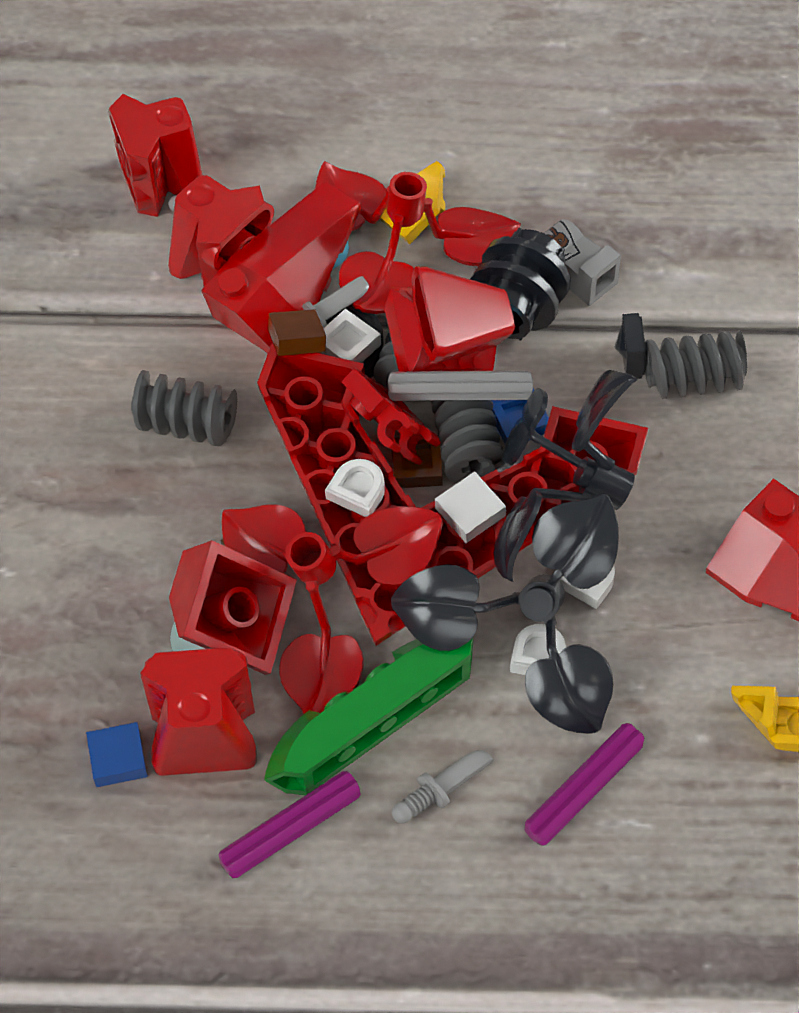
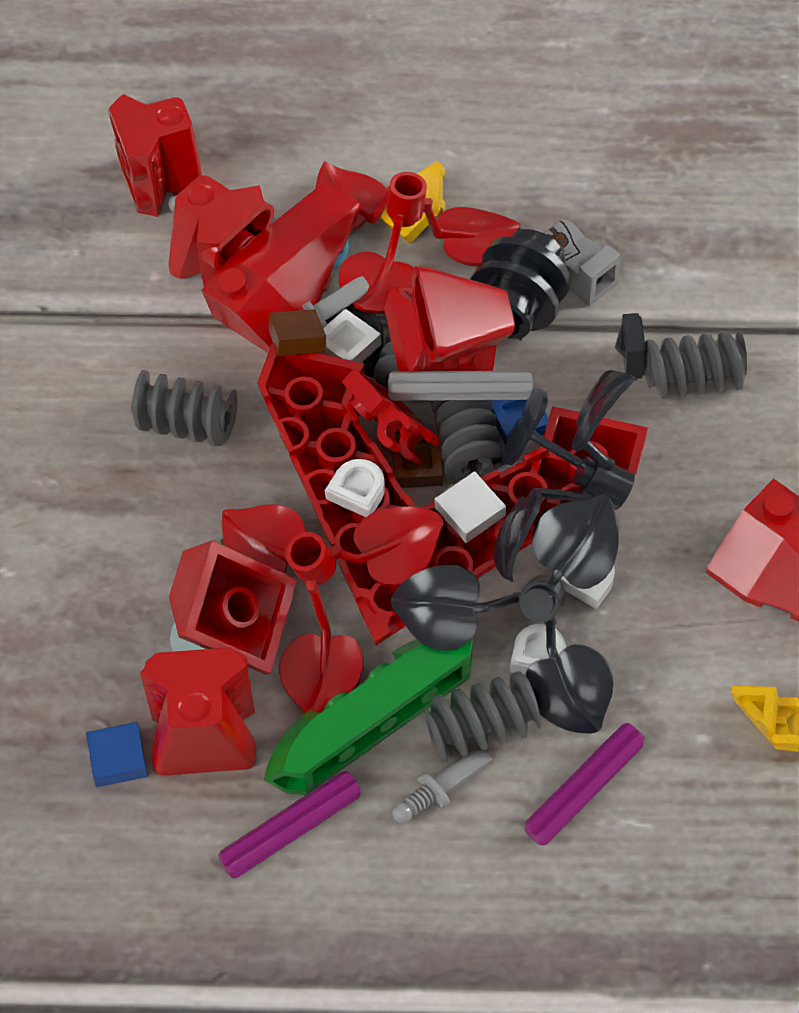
none -> dark grey piece [424,671,541,763]

